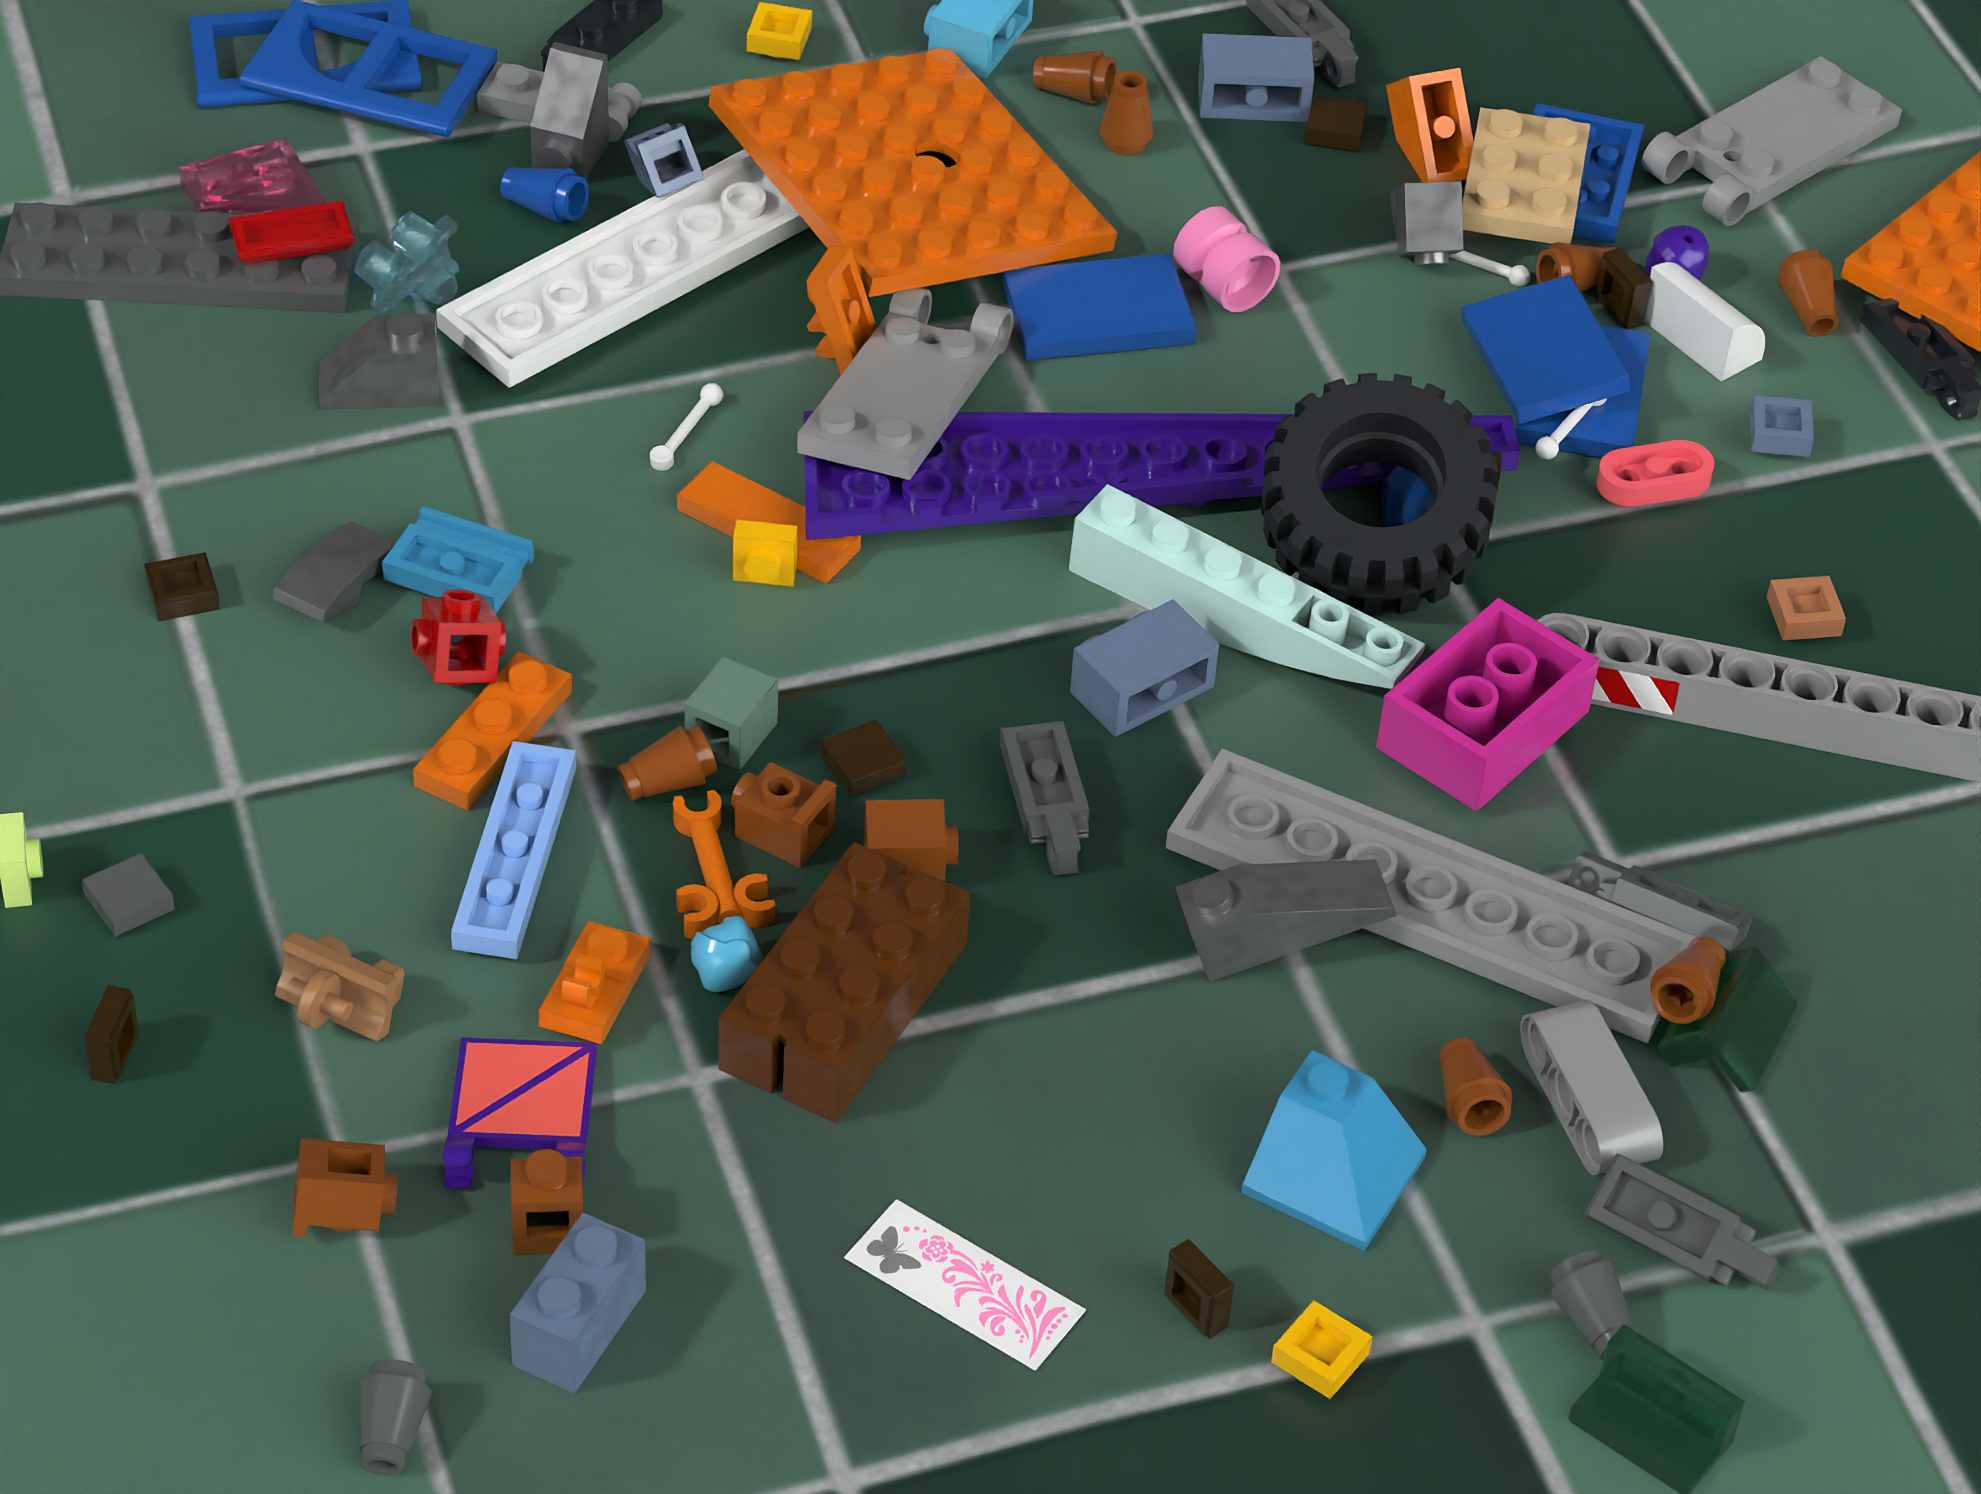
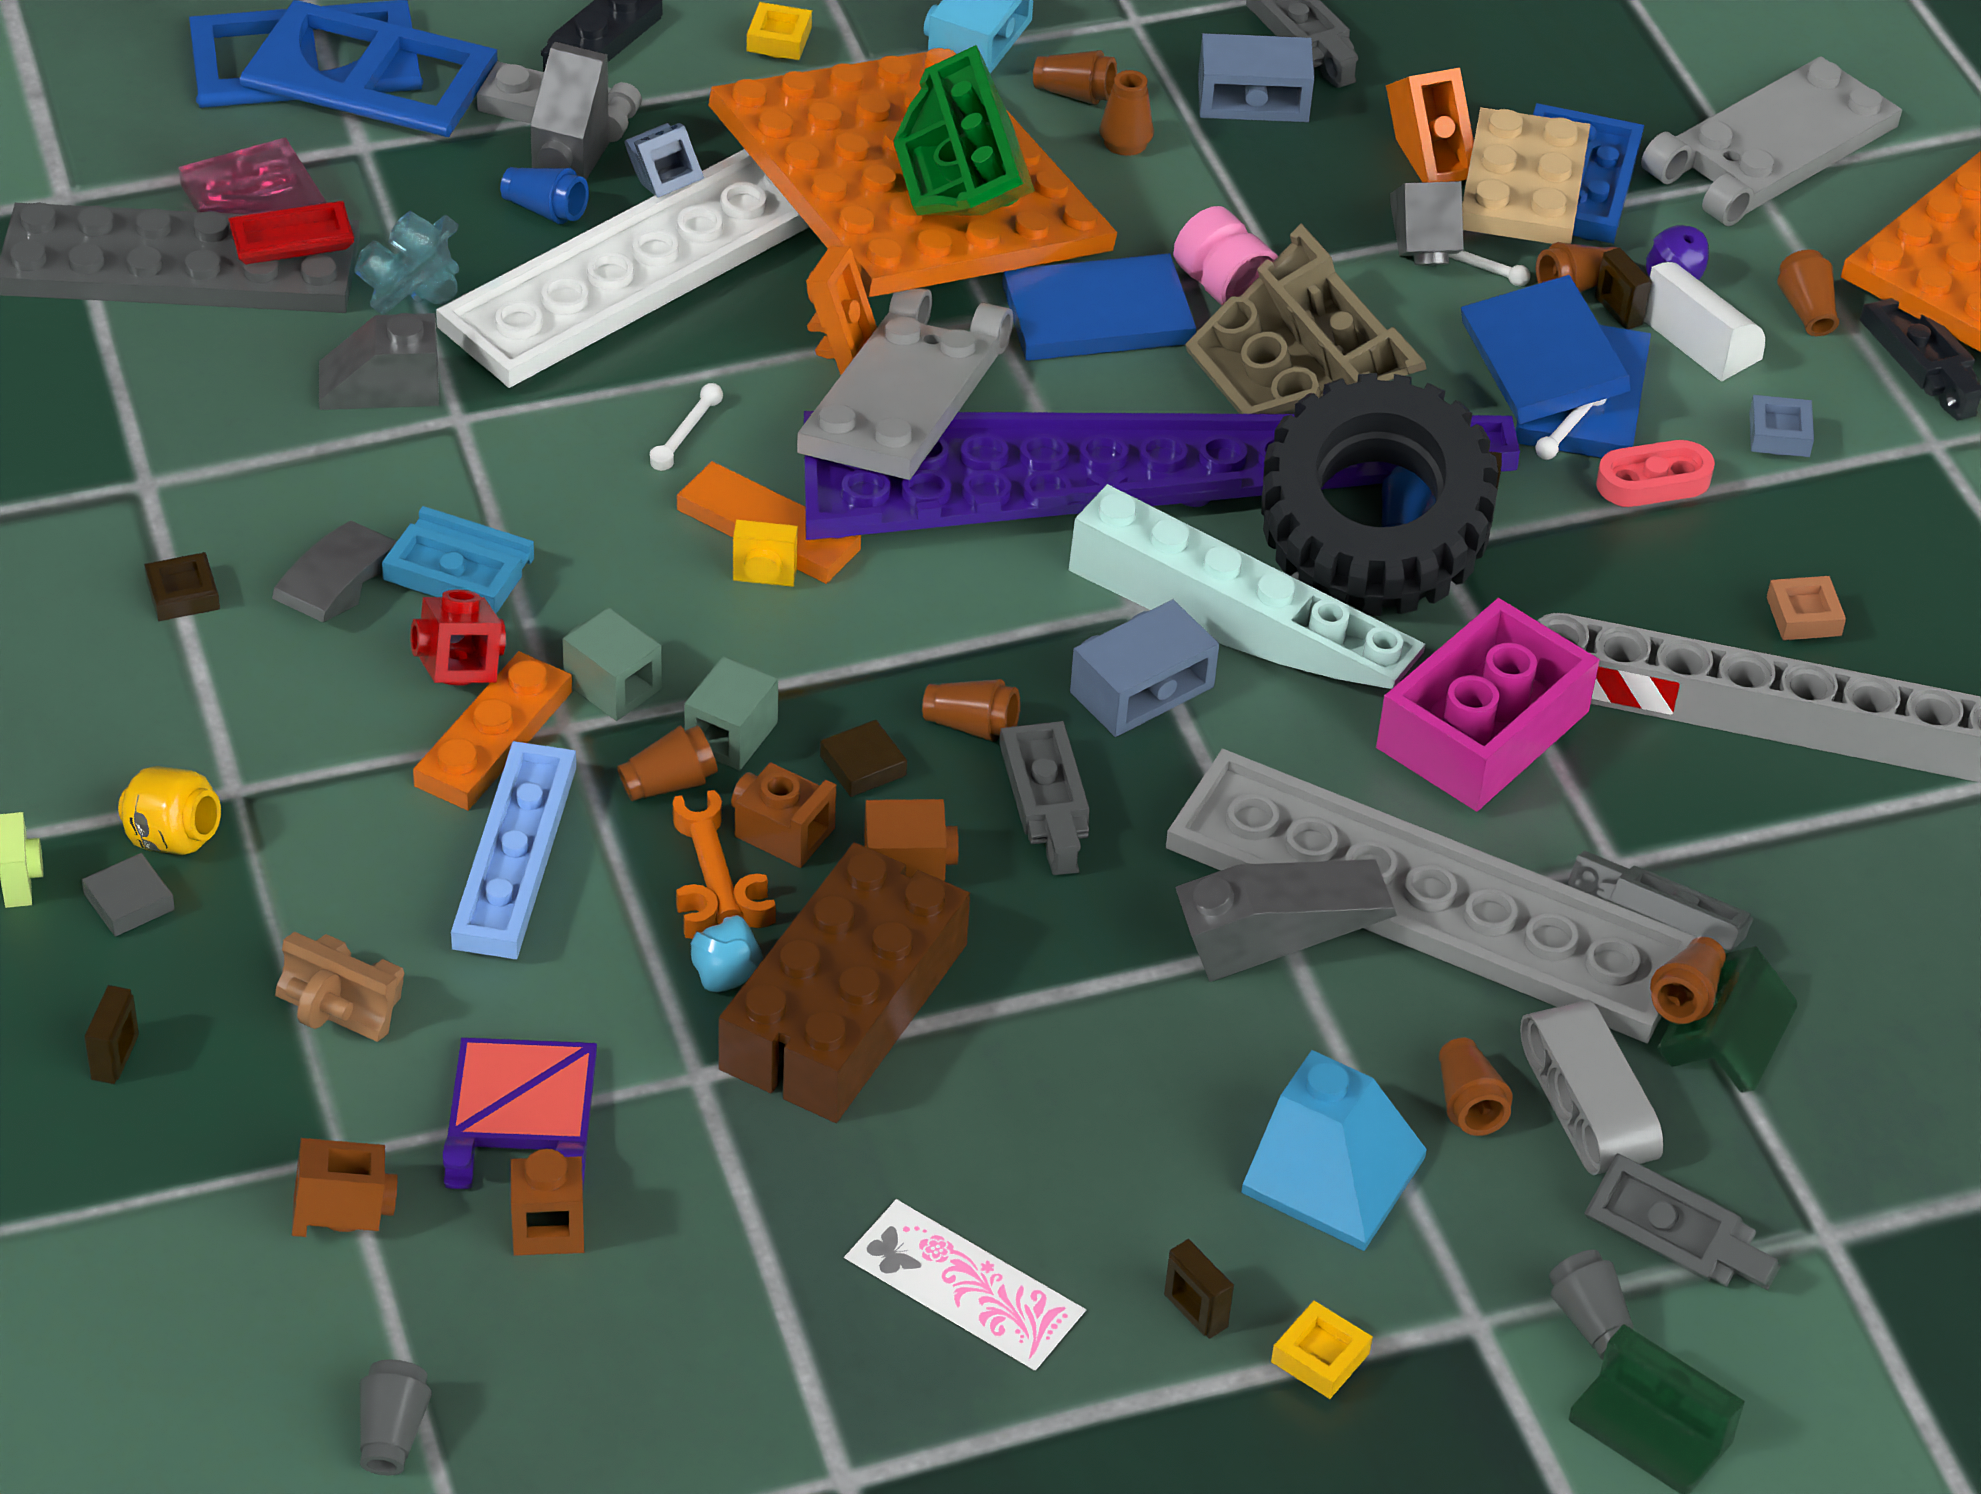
sand blue brick [509,1212,646,1394] -> none
orange plate [539,921,651,1044] -> none
dark brown tile [1304,95,1368,152] -> none
none -> yellow head [118,766,221,855]
none -> sand green brick [563,607,662,721]
none -> green wedge [893,45,1035,215]
none -> dark orange cone [922,679,1020,742]
none -> dark tan wedge [1185,223,1427,414]

